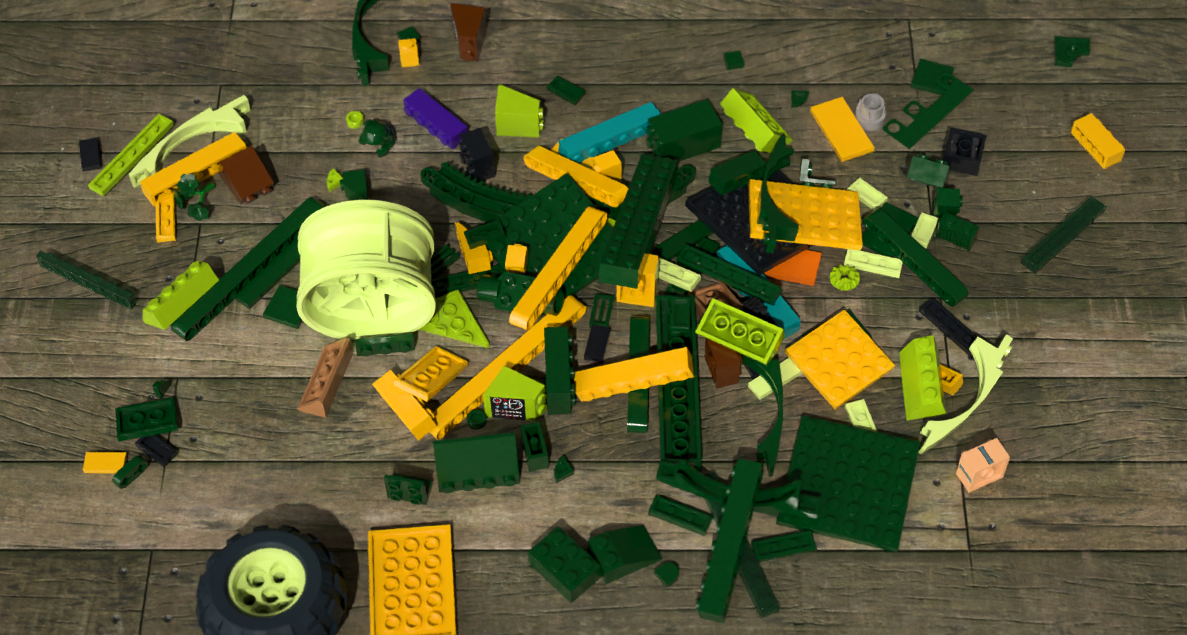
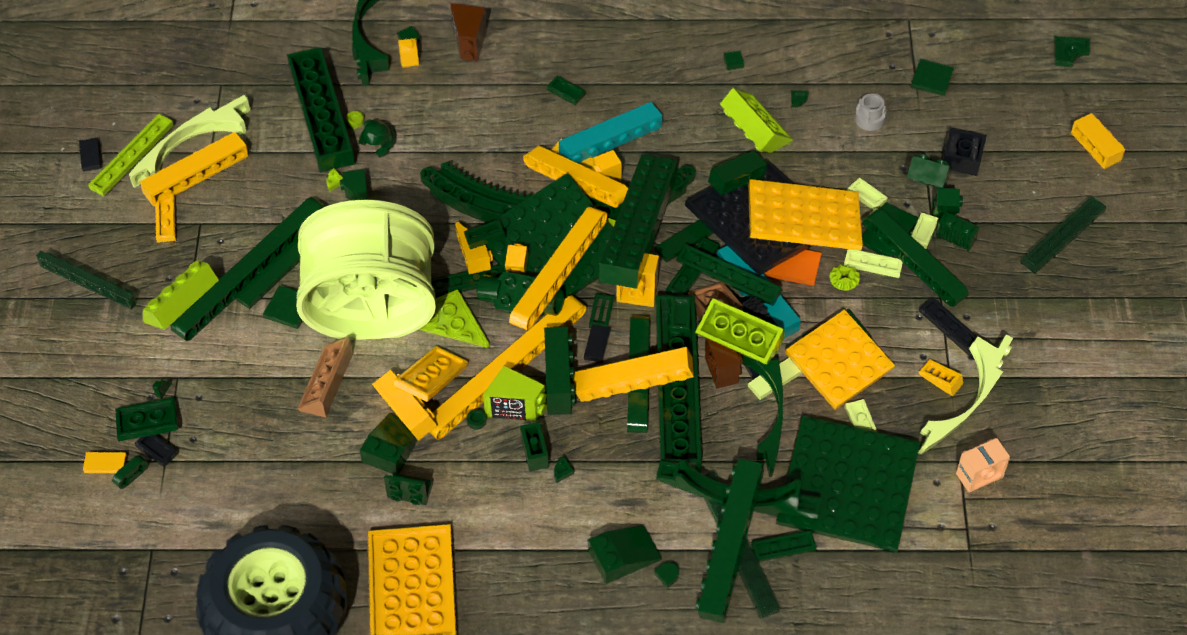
dark green plant [173,173,215,221] -> none
reddish brown slope [218,146,274,204] -> none
dark green plate [355,333,415,357] -> none
dark purple brick [403,88,468,150] -> none
dark green tile [431,244,460,279] -> none
dark green slope [433,432,520,493] -> none
black brick [458,128,496,183] -> none
lime slope [495,85,544,137] -> none
dark green brick [528,526,601,603] -> none
dark green brick [646,99,722,162] -> none
dark green tile [648,495,713,536] -> none
yellowish green tile [658,257,701,292] -> none
dark green slope [757,135,799,253] -> none
bracket [799,159,837,189] -> none
yellow tile [810,97,874,162] -> none
dark green piece [883,72,974,149] -> none
lime slope [899,335,946,421] -> none
none -> dark green brick [287,47,355,173]
none -> dark green slope [360,413,418,474]

